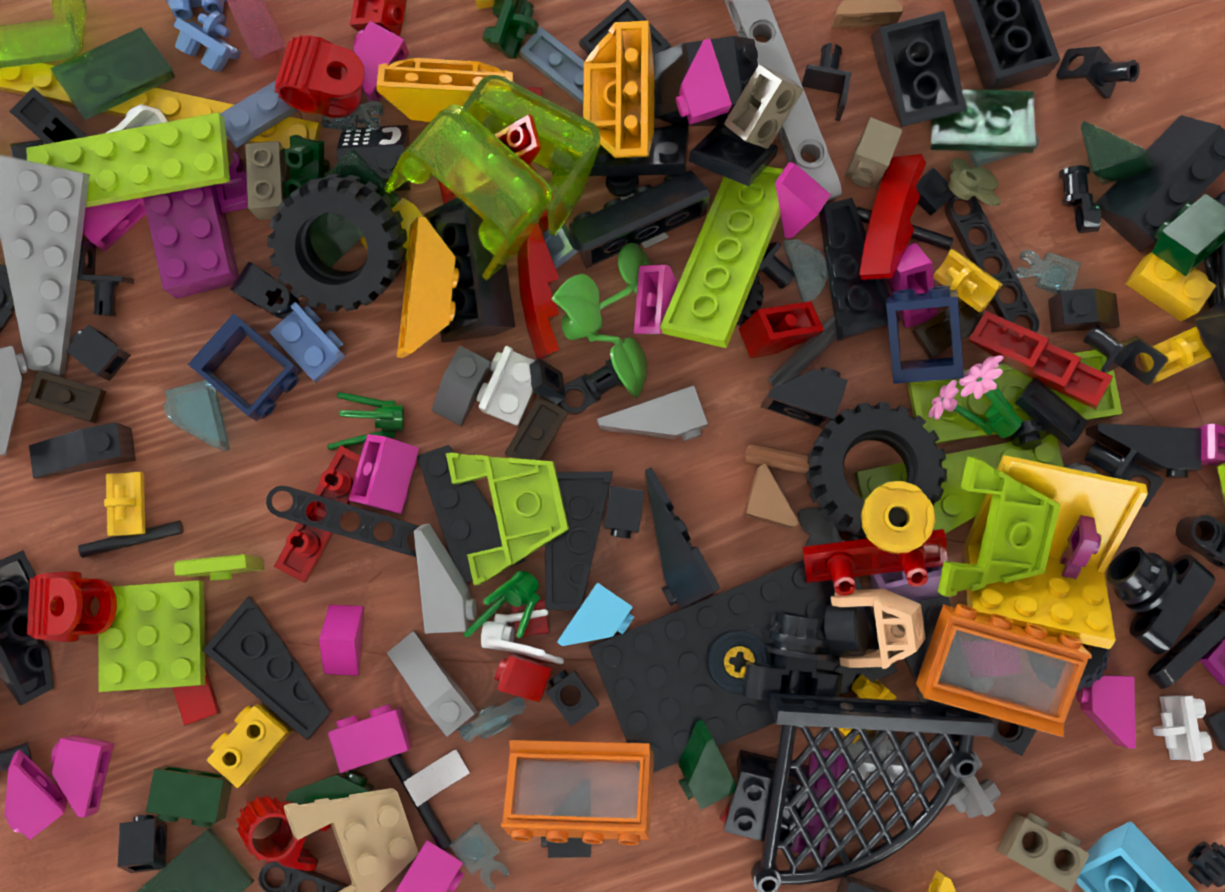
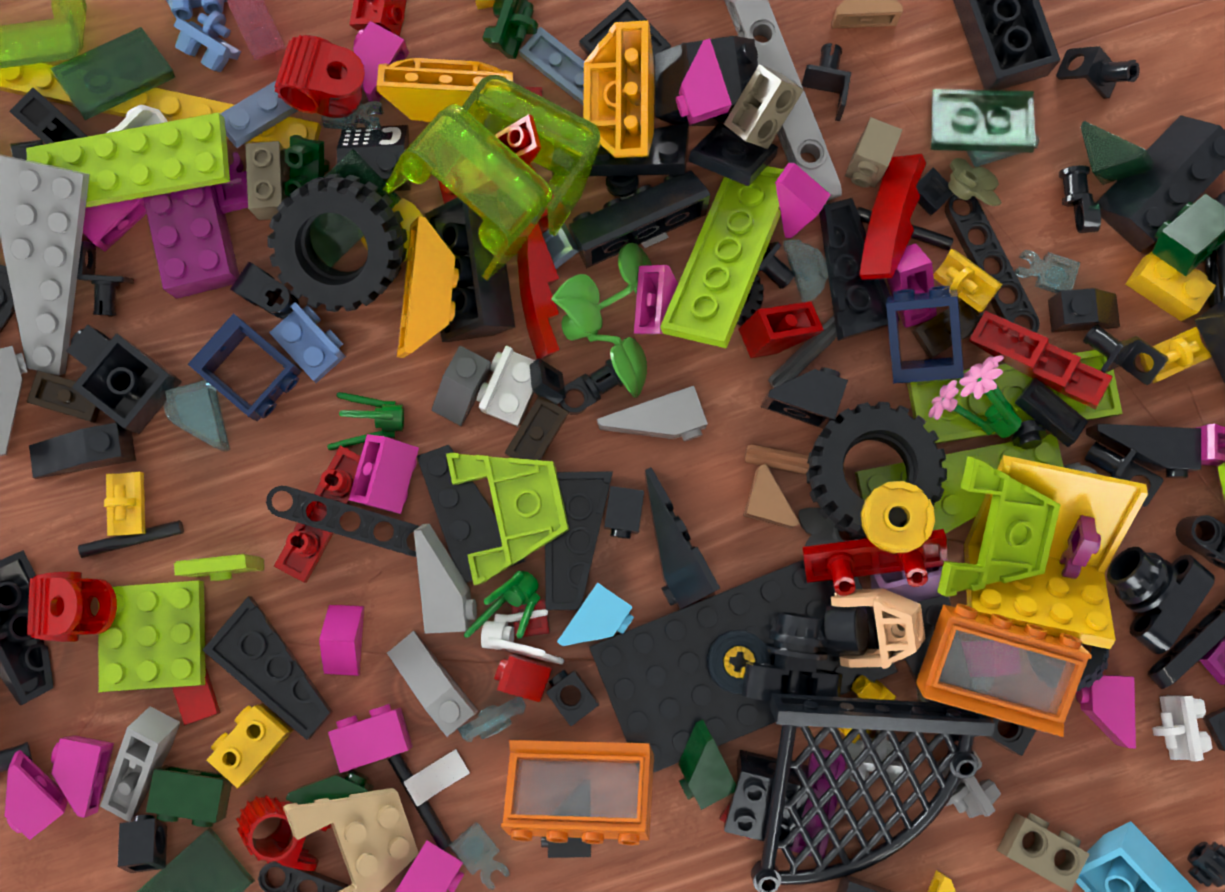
black slope [871,11,967,127] -> none
none -> black slope [72,333,182,434]
none -> light grey slope [100,706,180,822]

